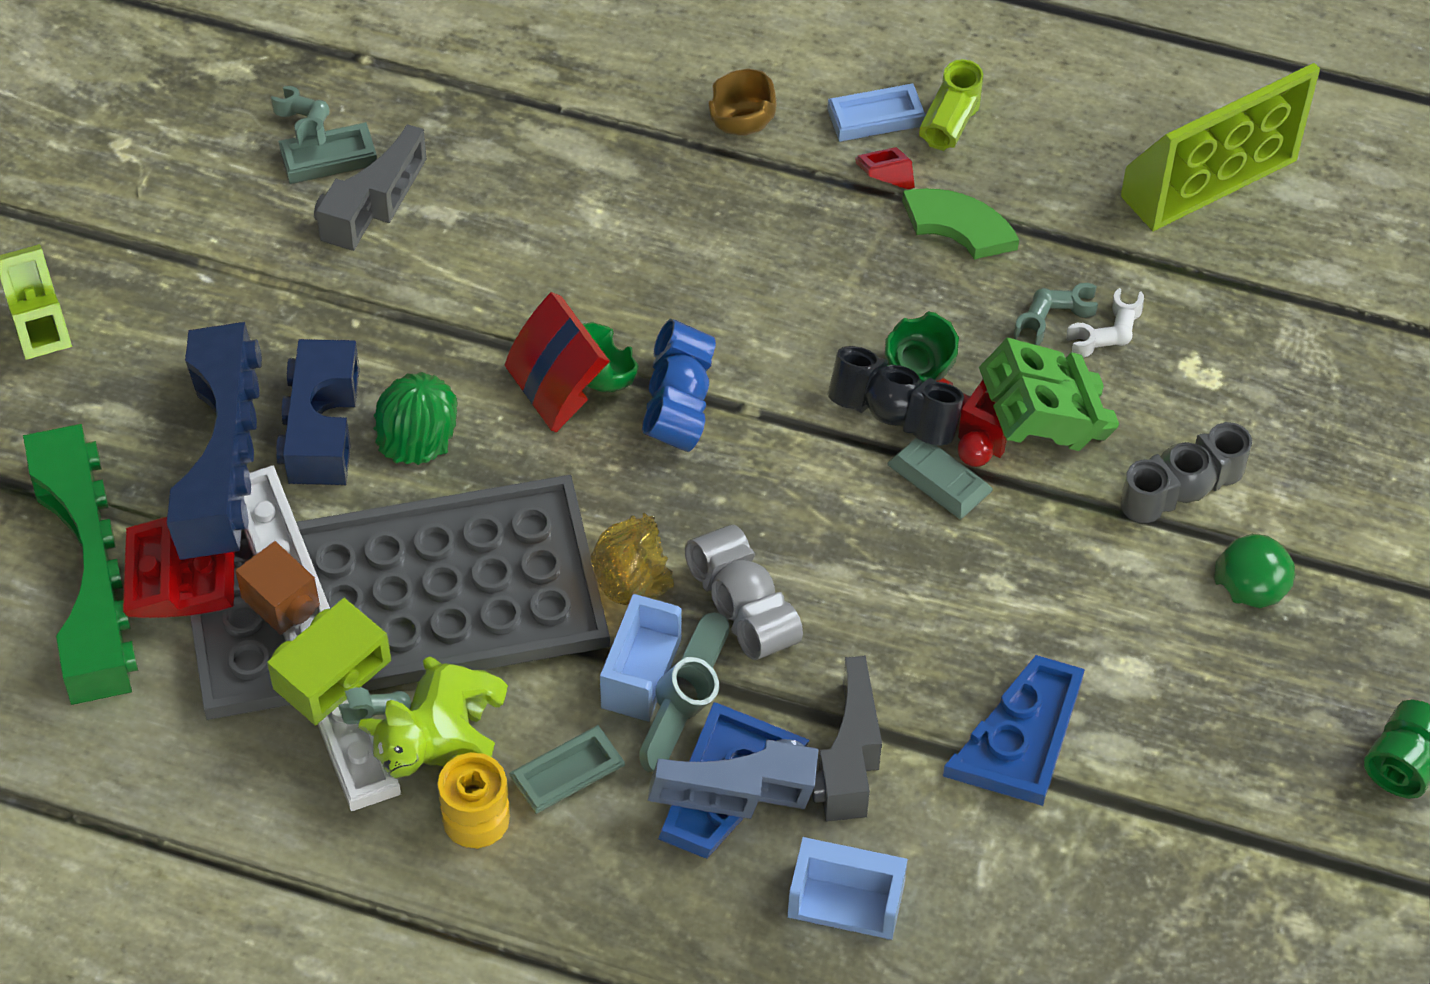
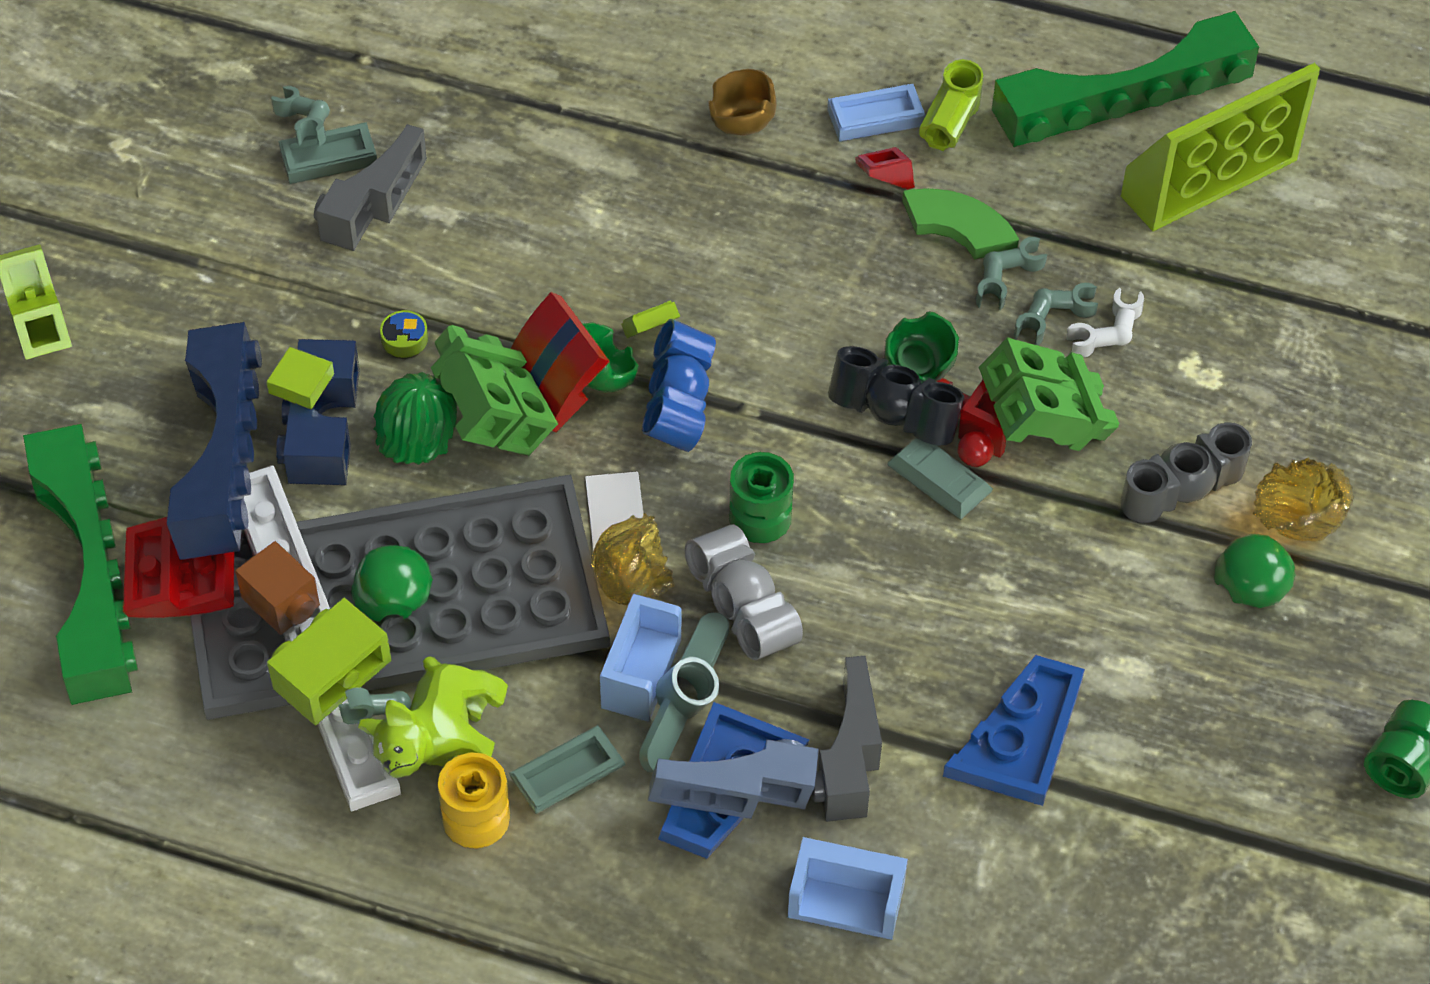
none -> lime tile [267,347,334,409]
none -> green hair [351,545,433,622]
none -> tile [380,310,428,358]
none -> bright green hips [431,325,558,456]
none -> white sticker [585,472,648,552]
none -> lime tile [621,300,680,339]
none -> green wheel [729,452,794,543]
none -> sand green arm [975,237,1047,310]
none -> green arch [992,11,1259,147]
none -> clear yellow hair [1253,457,1354,542]

